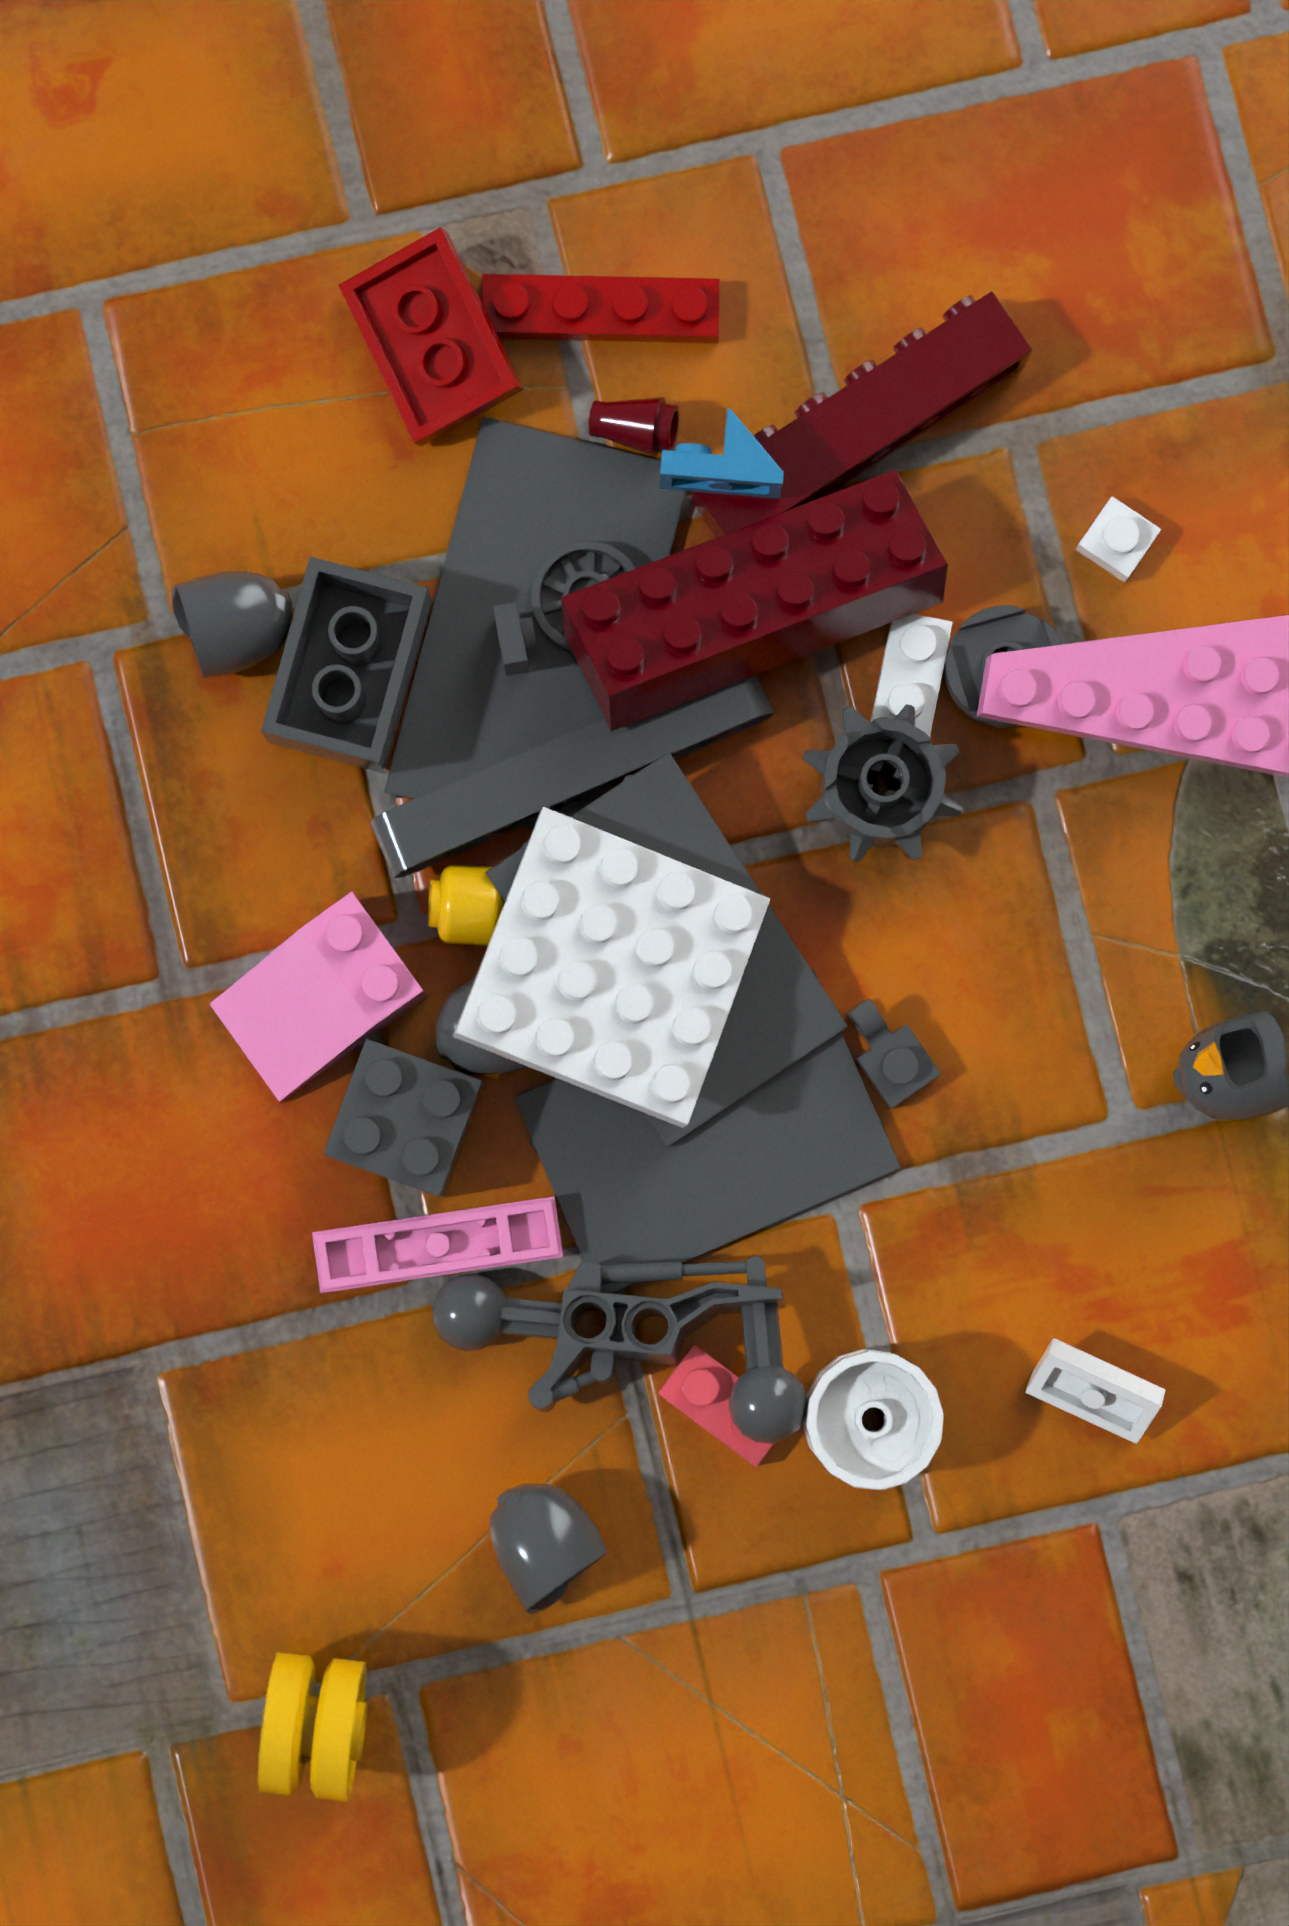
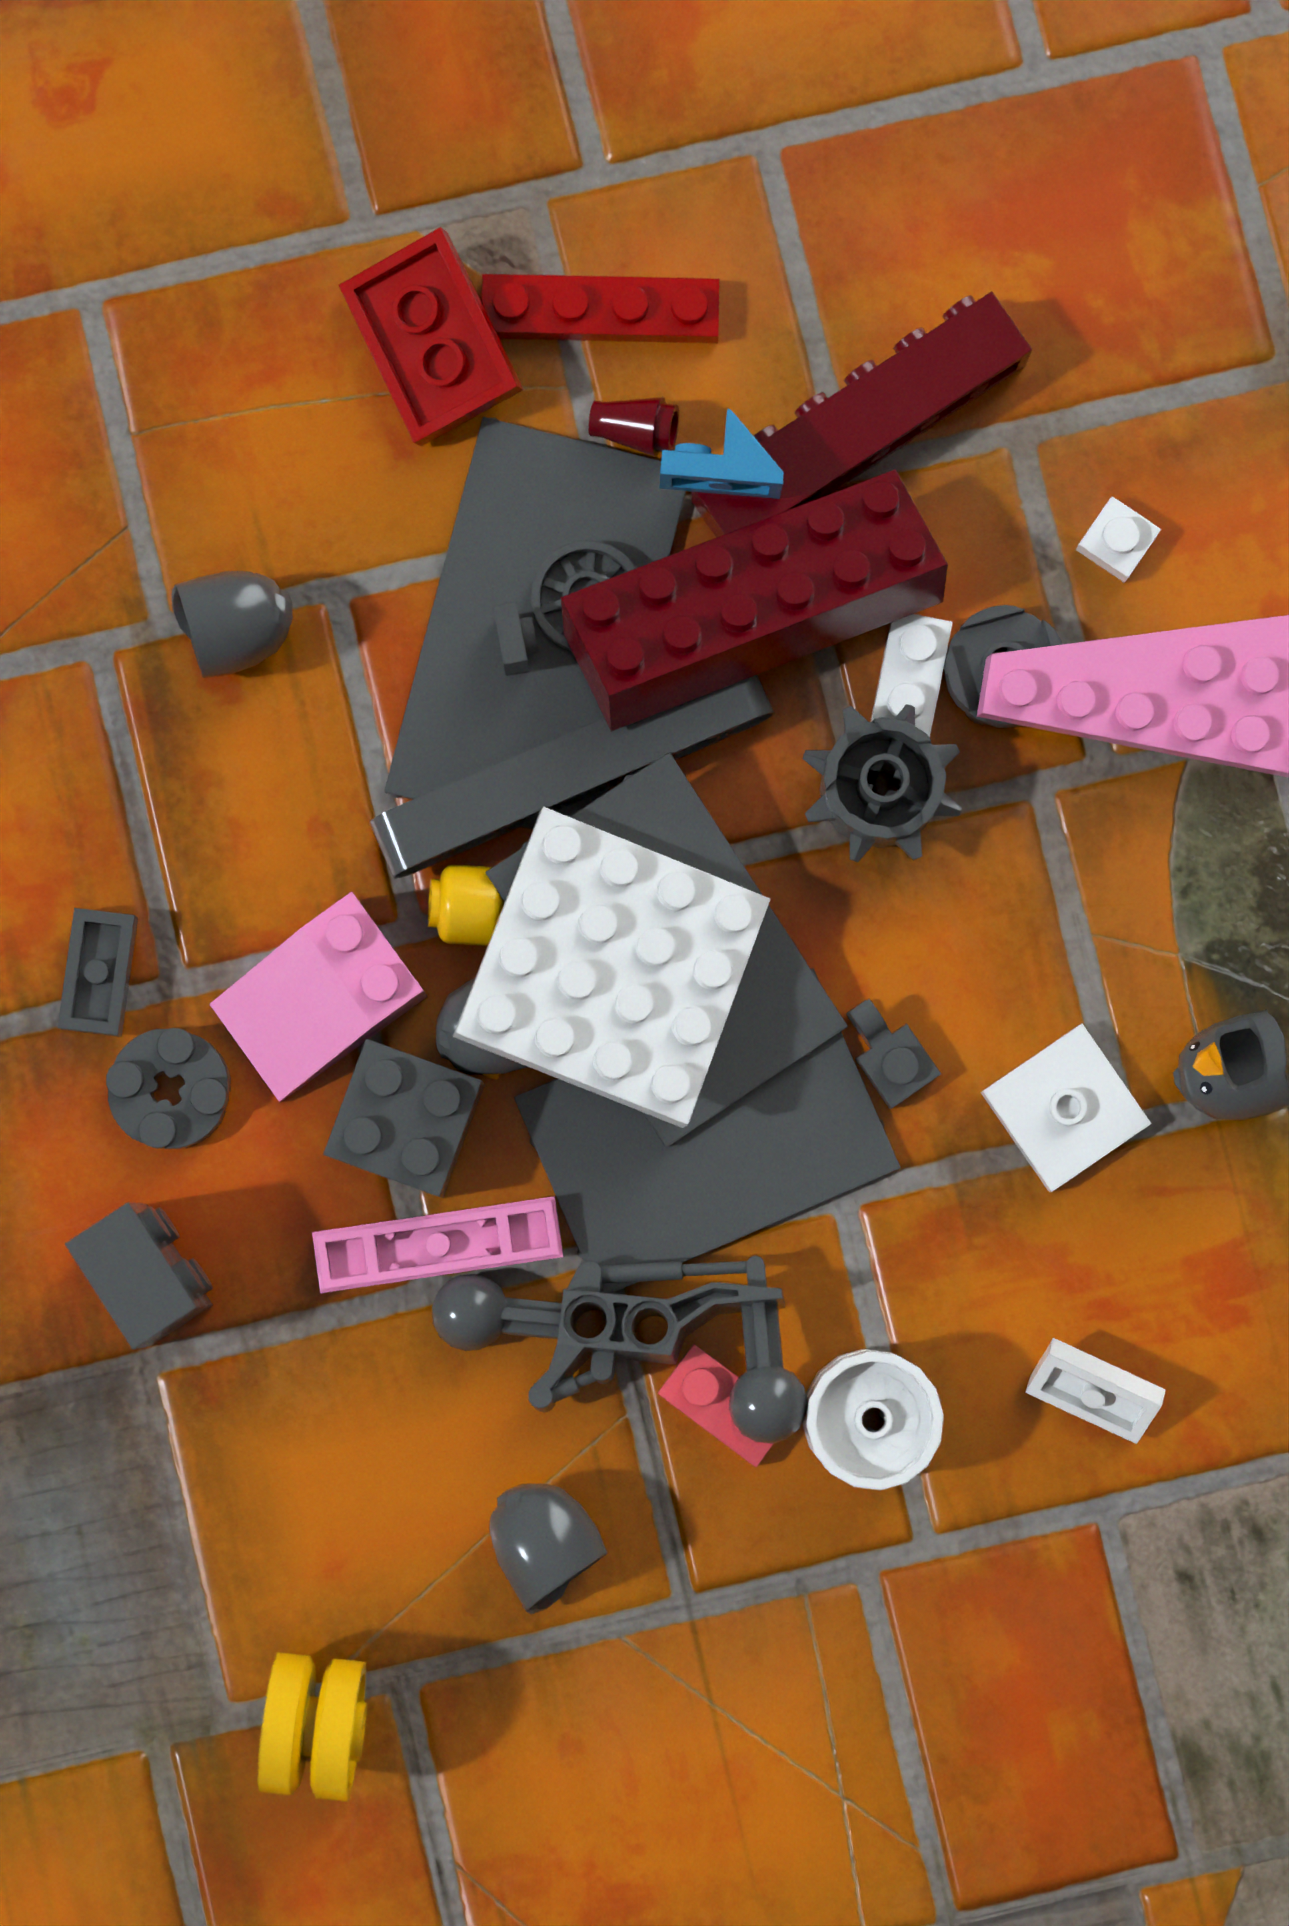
dark grey brick [261,557,432,774] -> none
none -> dark grey plate [57,908,138,1037]
none -> dark grey brick [65,1202,213,1350]
none -> dark grey plate [106,1028,231,1149]
none -> white plate [980,1024,1152,1192]

